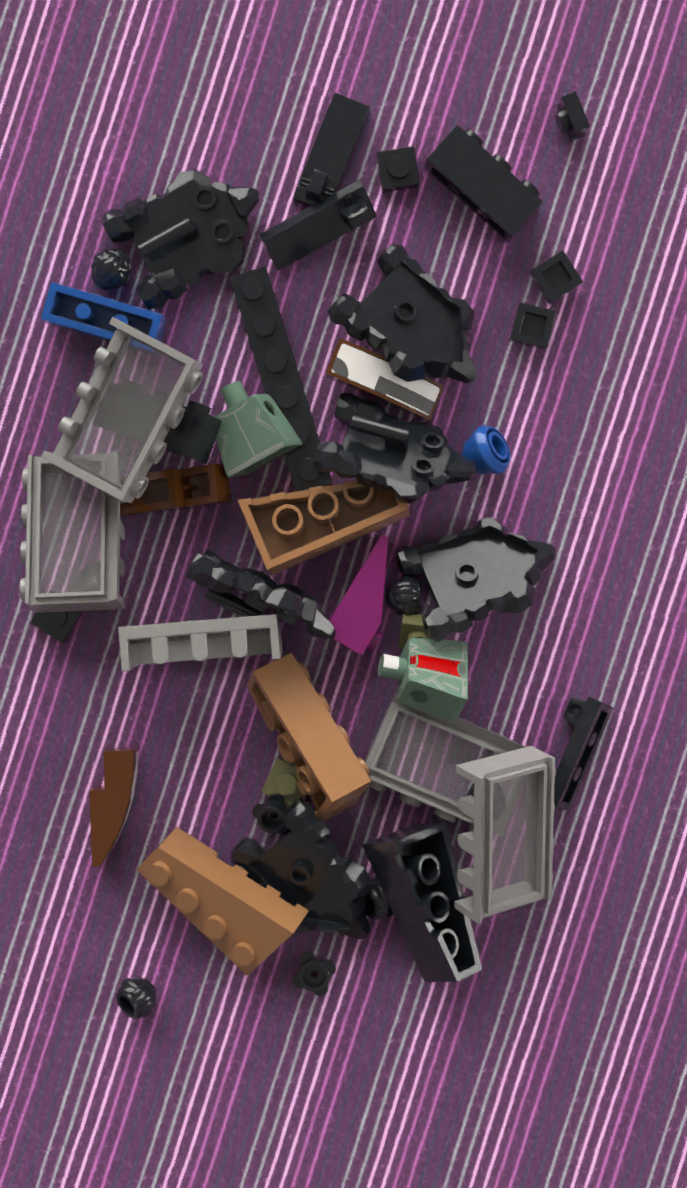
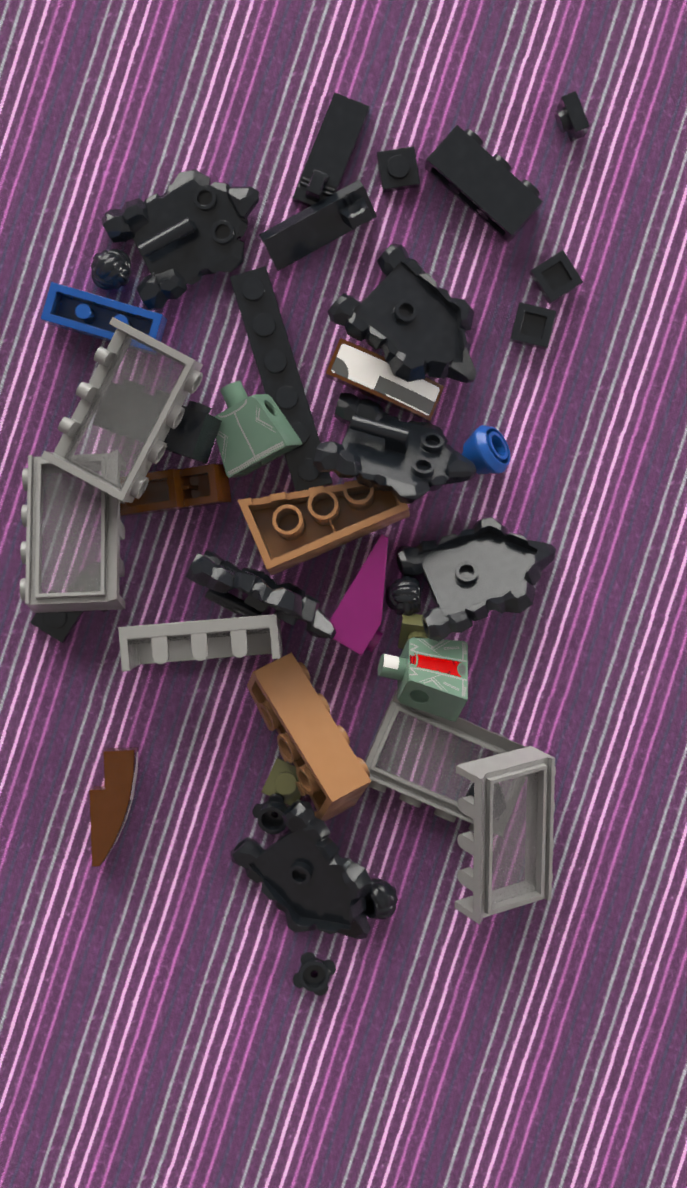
black piece [116,977,157,1019] -> none
medium nougat wedge [136,827,309,976] -> none
black wedge [362,821,482,982] -> none
black hinge [554,696,614,811] -> none

